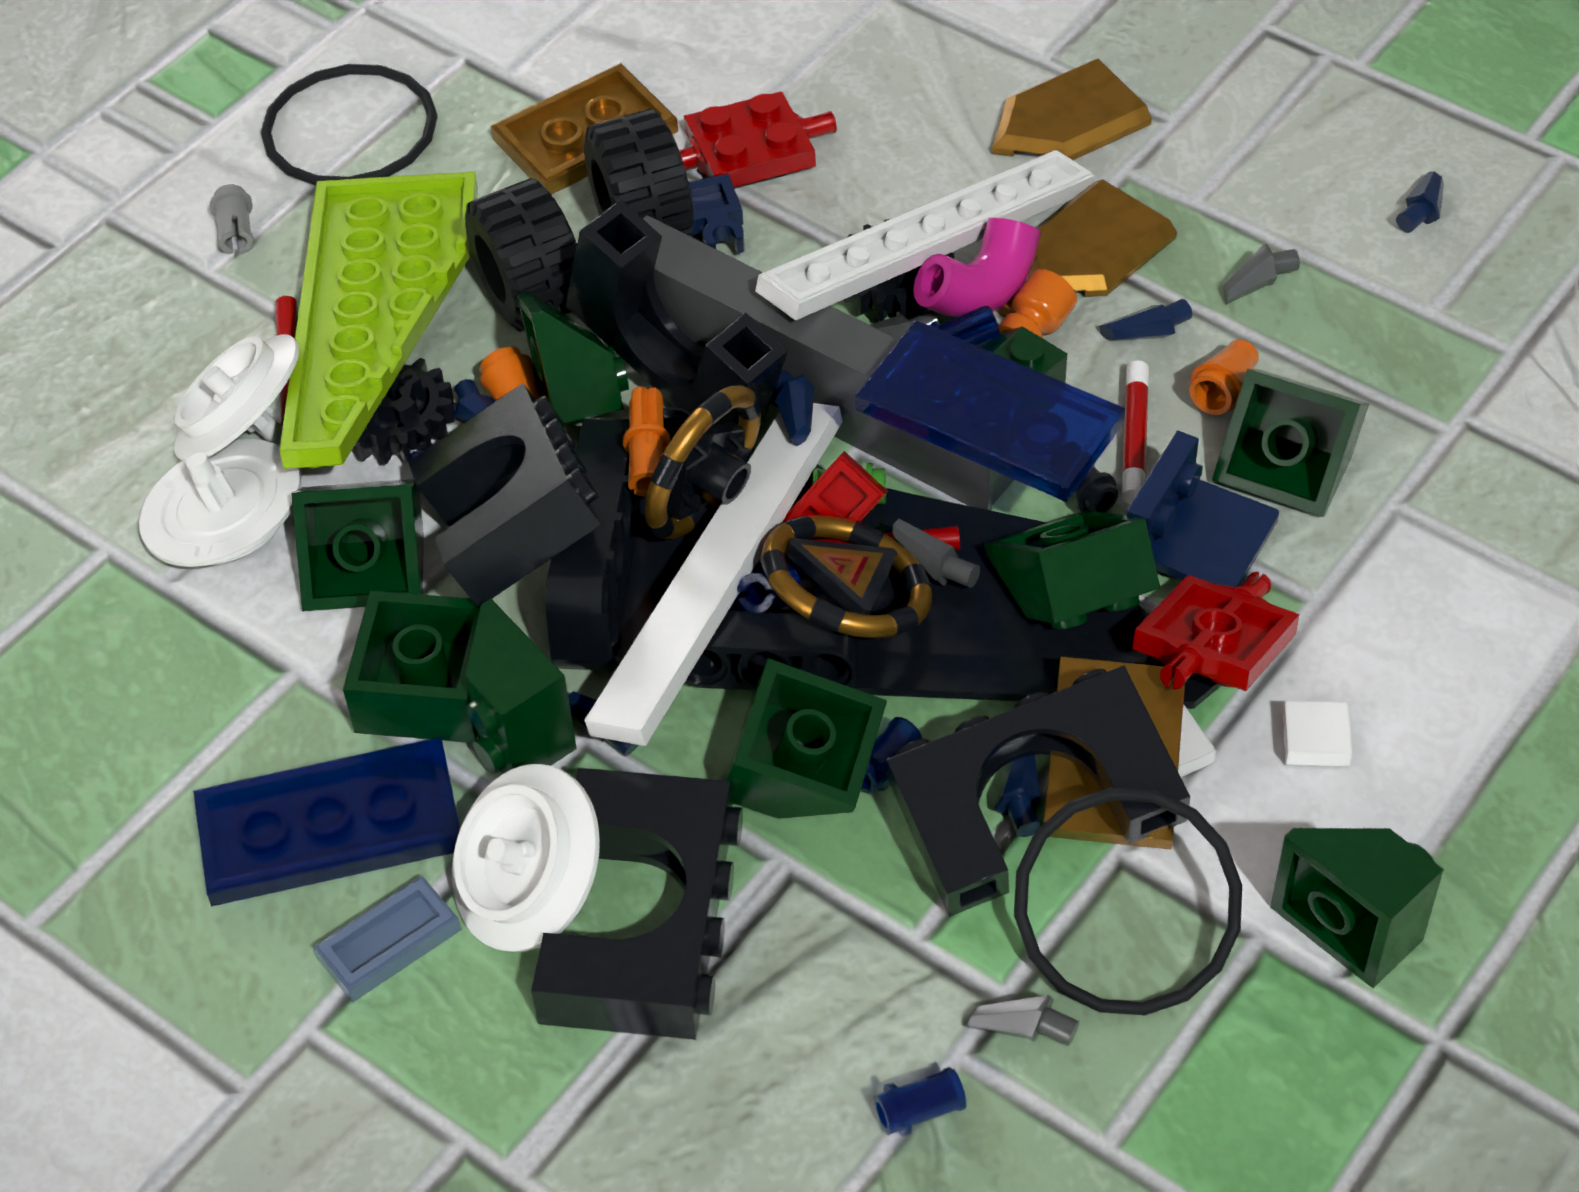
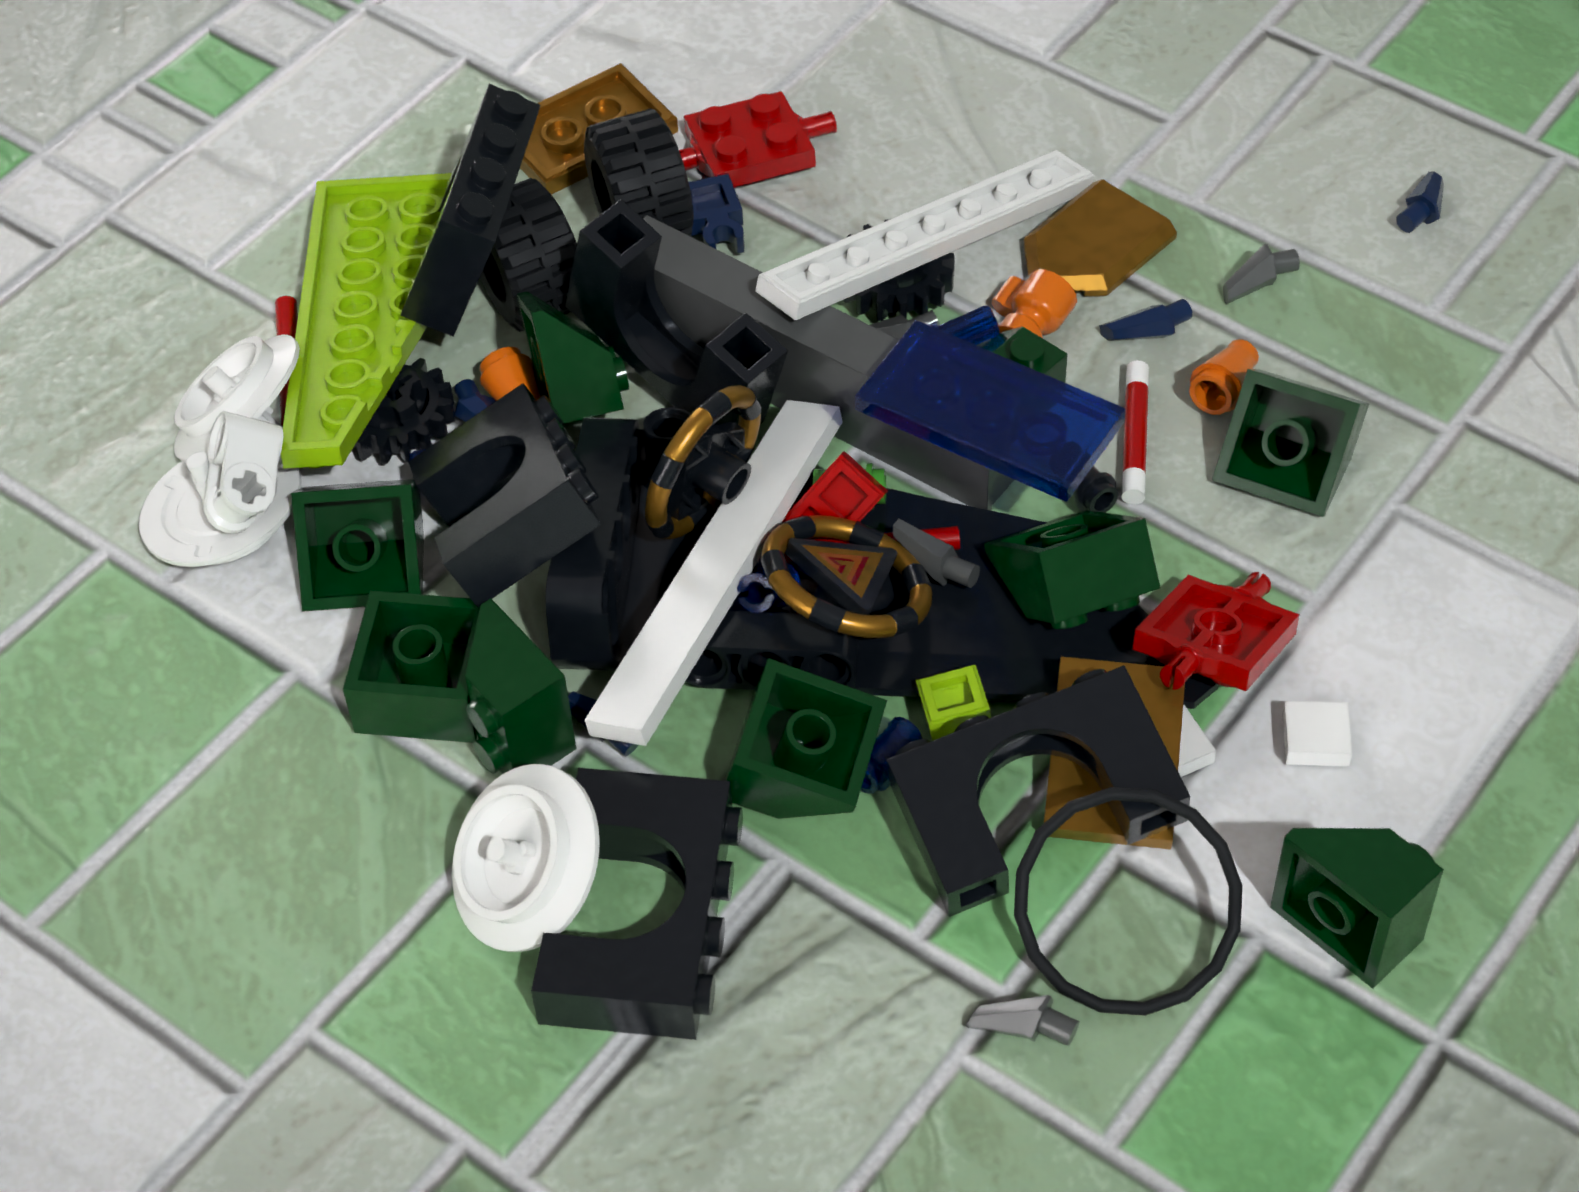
clear blue tile [193,737,460,907] -> none
light grey pin [210,184,254,254] -> none
black piece [261,64,438,185] -> none
sand blue tile [313,876,461,1003] -> none
orange axle [623,386,670,497] -> none
dark blue bar [774,370,814,446] -> none
clear blue pin [874,1067,967,1137] -> none
dark pink cylinder [913,217,1041,319] -> none
pearl gold tile [992,59,1152,160] -> none
dark blue bar [994,755,1042,837] -> none
dark blue bracket [1126,430,1279,587] -> none
none -> white piece [203,411,283,534]
none -> black arch [400,84,541,337]
none -> lime slope [916,664,992,741]

